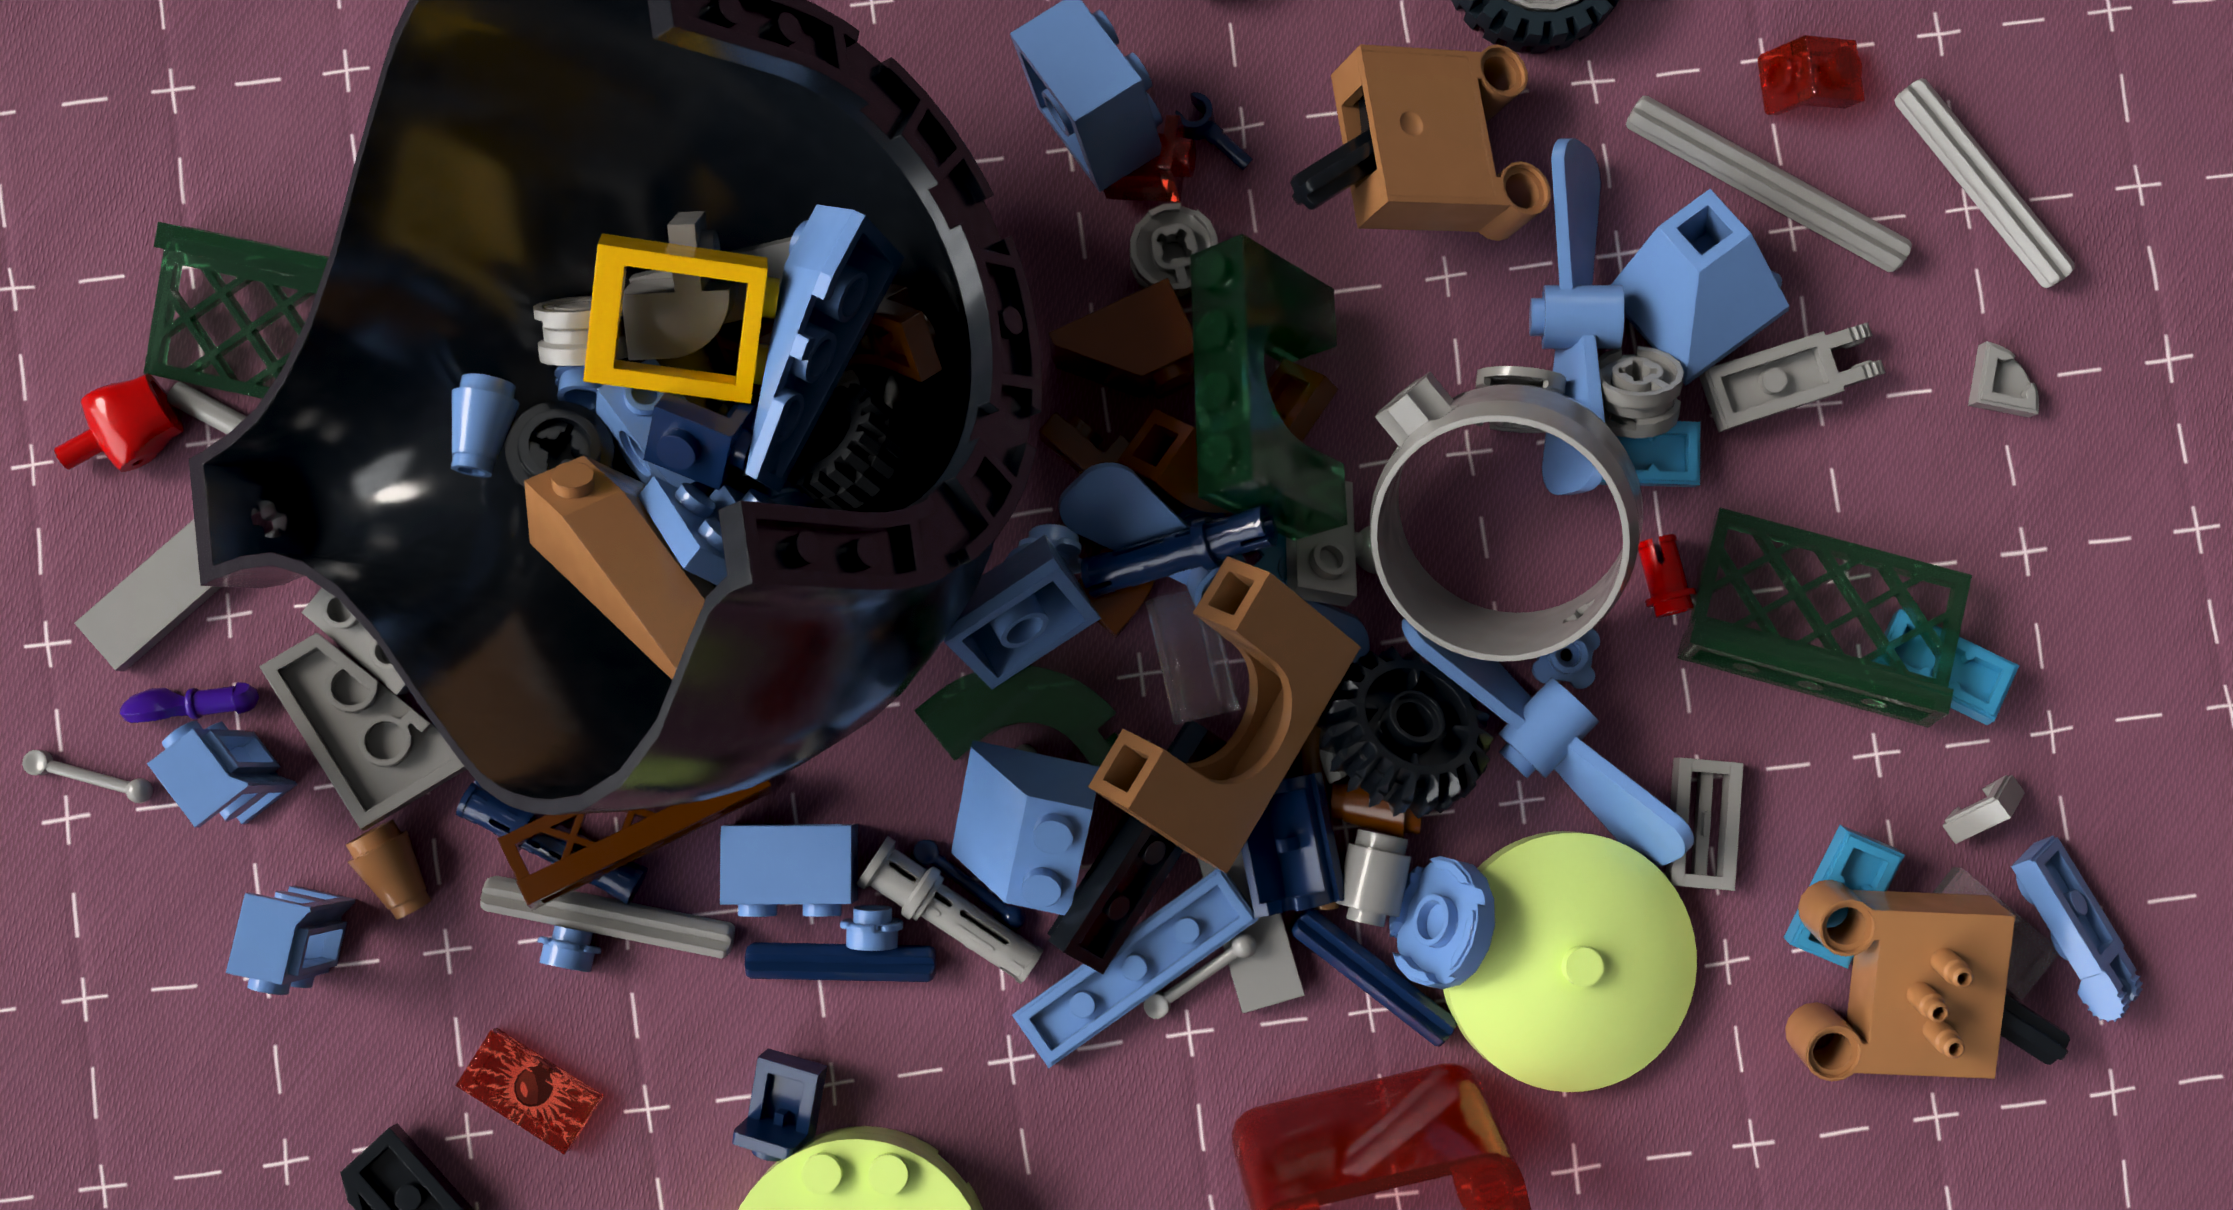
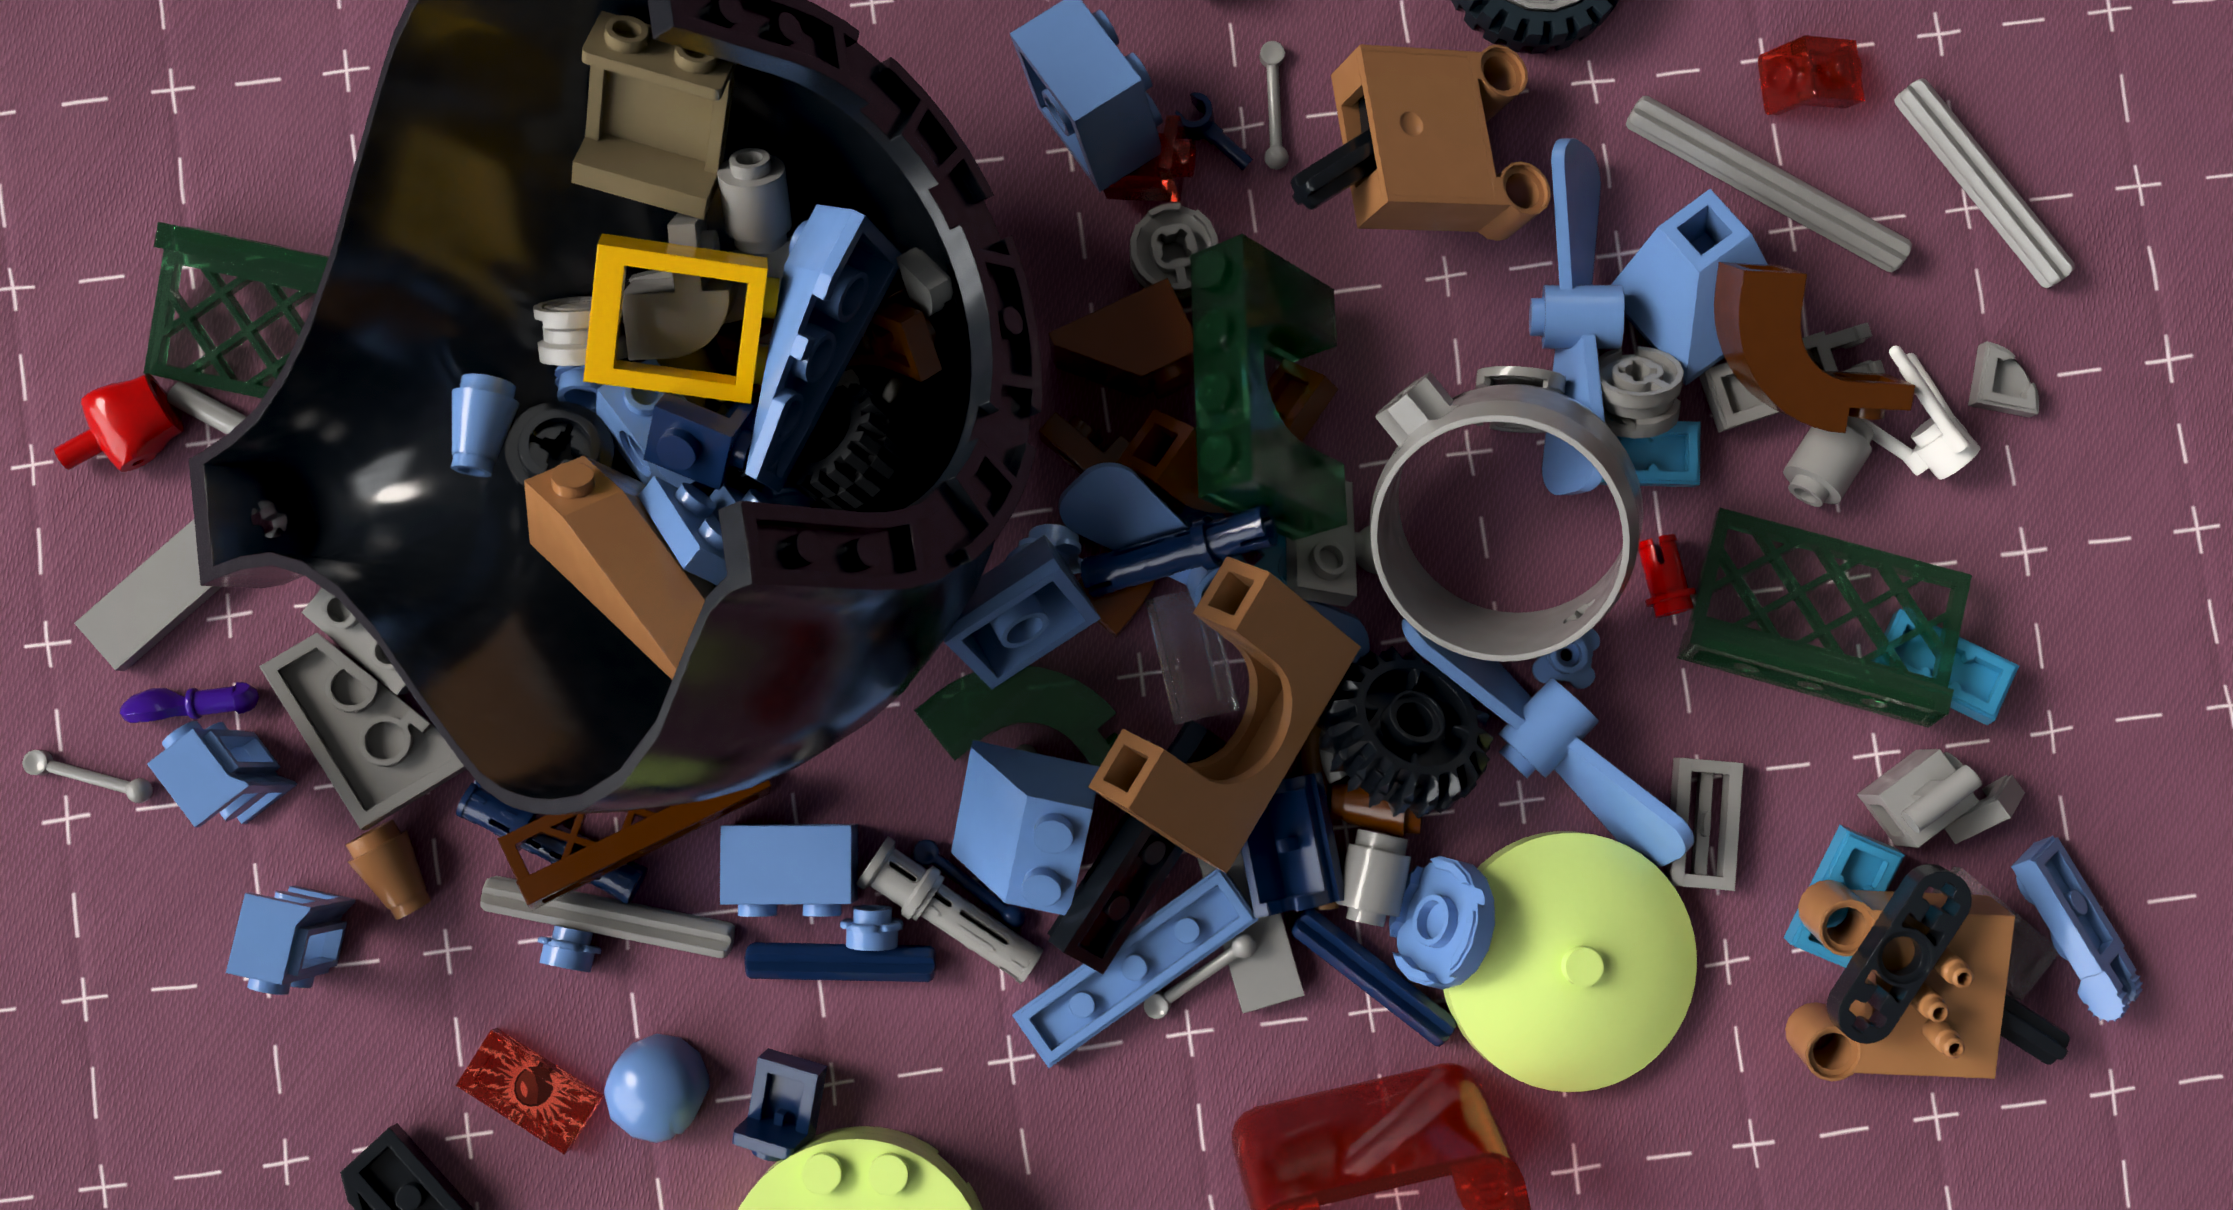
none -> dark tan panel [571,11,737,220]
none -> medium blue hair [604,1034,710,1143]
none -> light grey brick [717,148,792,254]
none -> light grey tile [896,247,953,318]
none -> light grey hinge [1259,41,1289,170]
none -> reddish brown arch [1714,262,1915,433]
none -> light grey brick [1783,416,1874,507]
none -> black beam [1827,864,1972,1044]
none -> light grey brick [1857,749,1982,848]
none -> white plant [1860,345,1980,480]

